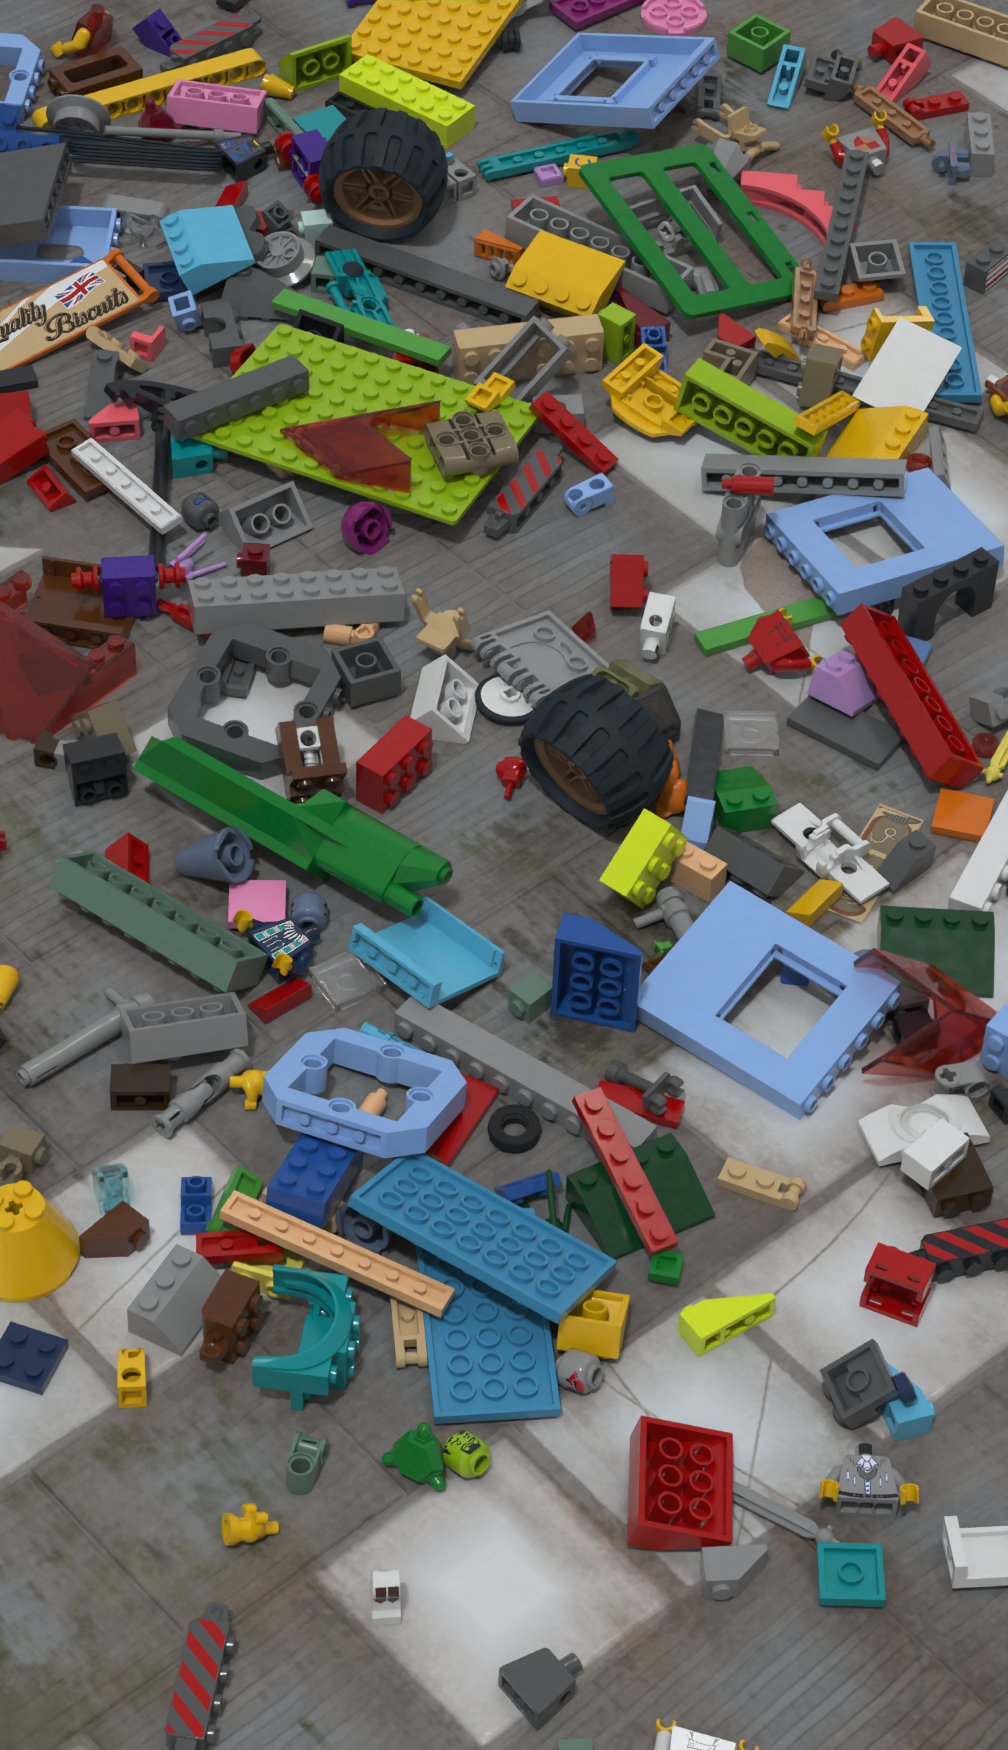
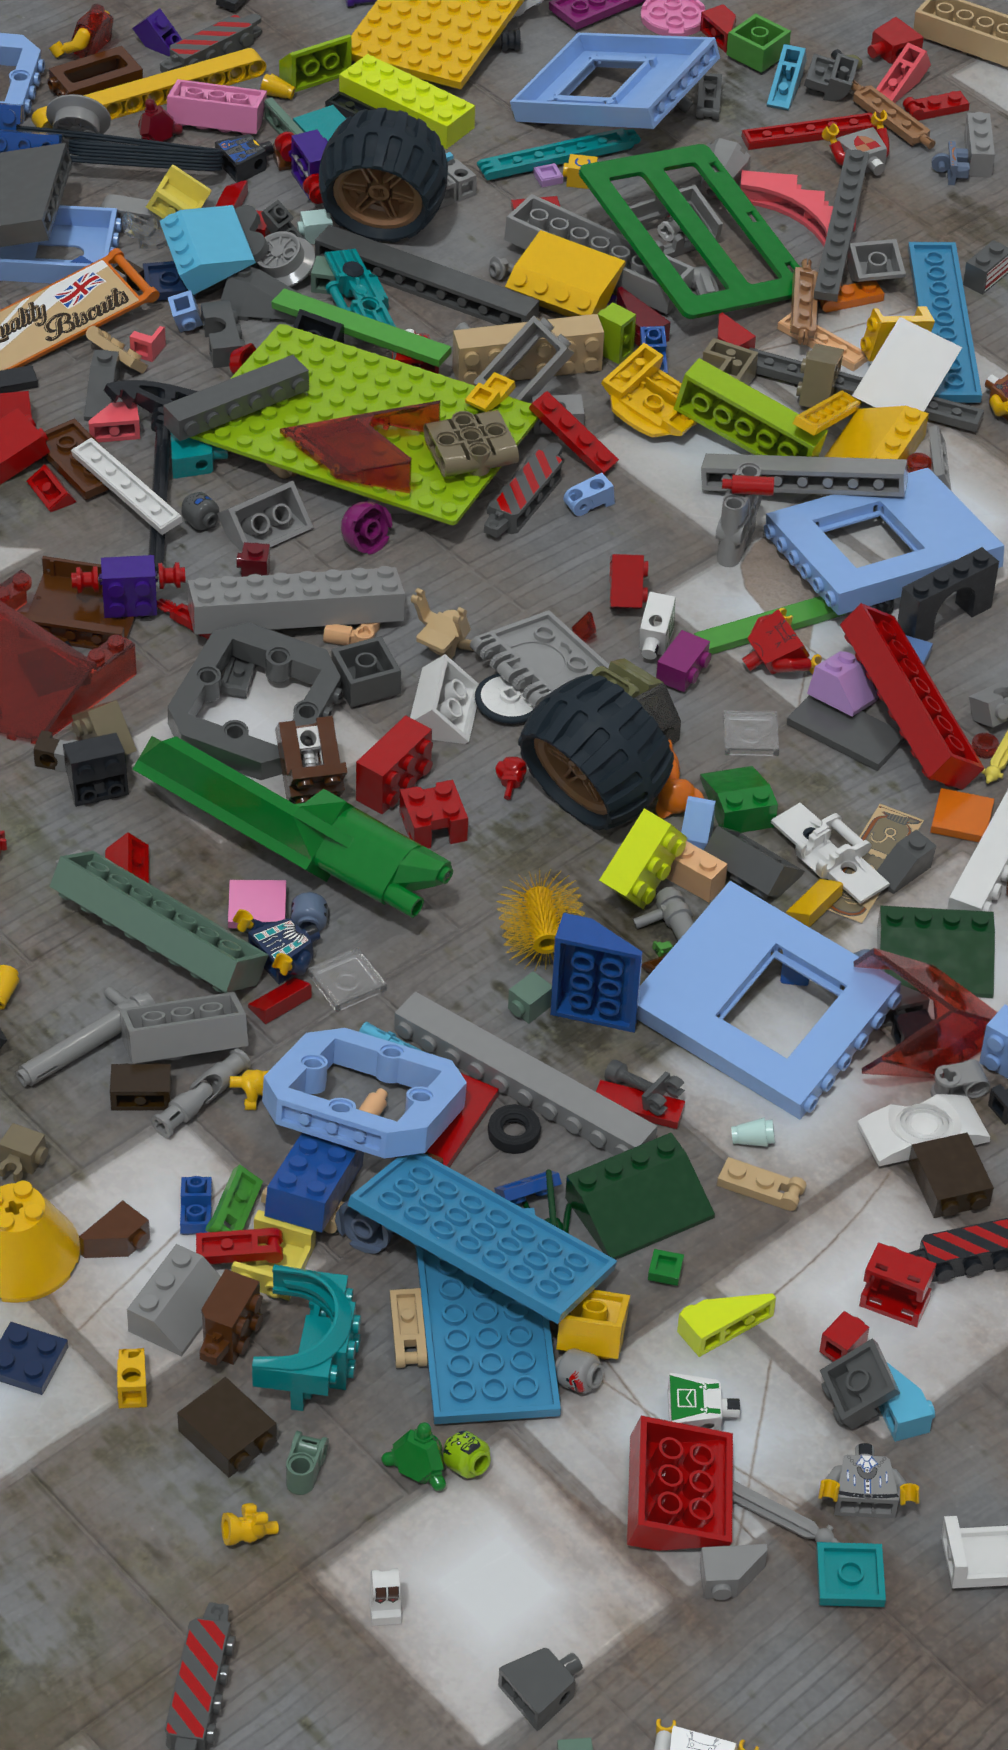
clear light blue slope [92,1163,130,1215] -> none
light grey bar [104,126,241,143] -> none
lavender plant [166,533,227,582] -> none
sand blue cone [175,827,254,883] -> none
light nougat plate [219,1190,455,1318] -> none
medium azure panel [348,895,506,1009] -> none
orange slope [474,229,523,265] -> none
red plate [572,1087,679,1257] -> none
black tile [684,708,723,805] -> none
tan piece [691,103,780,162] -> none
yellow slope [755,328,801,361] -> none
dark blue tile [892,1371,918,1405] -> none
white brick [900,1118,970,1190] -> none
none -> light yellow panel [146,165,211,219]
none -> dark brown brick [177,1377,277,1478]
none -> red piece [399,780,468,849]
none -> yellow piece [496,869,585,971]
none -> magenta brick [656,630,712,692]
none -> torso [668,1373,740,1431]
none -> red slope [700,4,736,53]
none -> light aqua cone [731,1117,775,1147]
none -> red tile [741,113,877,150]
none -> red brick [819,1311,870,1361]

